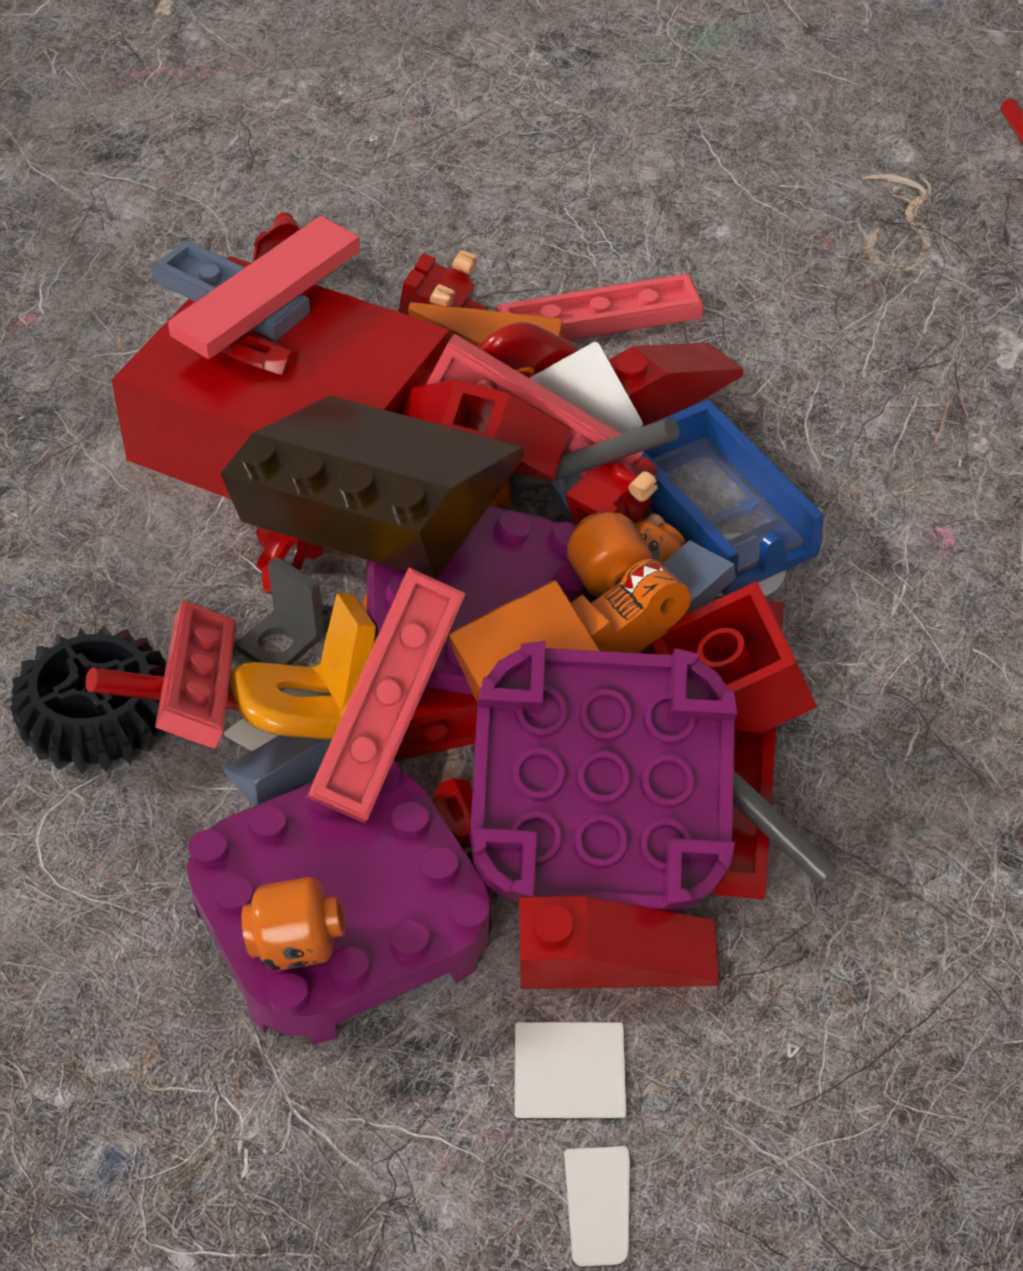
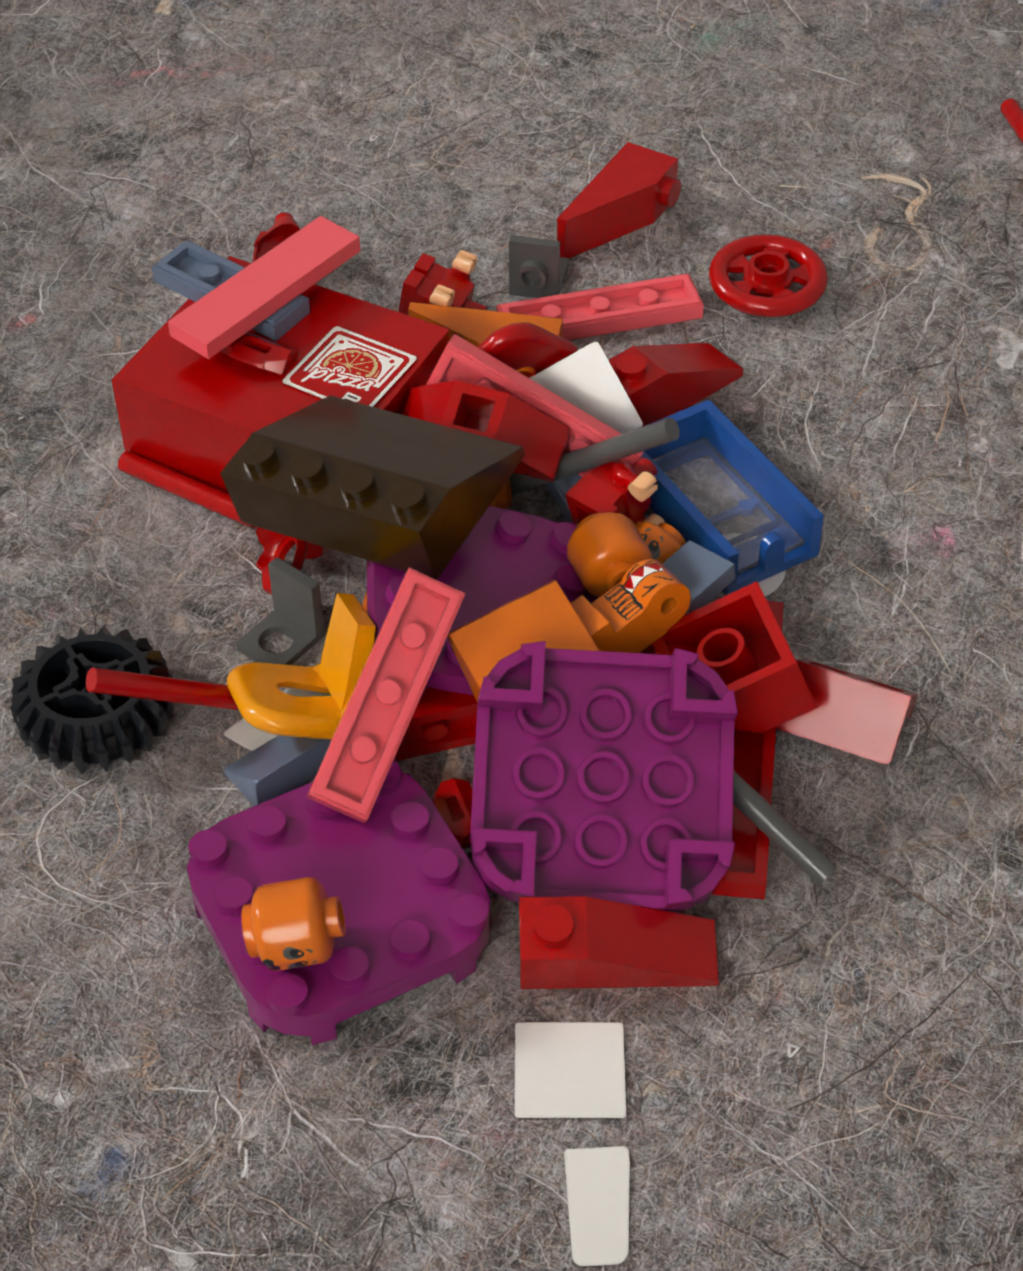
coral tile [155,601,236,749] -> none
none -> red bar [118,451,257,528]
none -> sticker [283,326,417,407]
none -> dark grey bracket [509,235,569,298]
none -> red slope [557,142,681,259]
none -> red plate [709,234,828,317]
none -> panel [776,658,918,764]

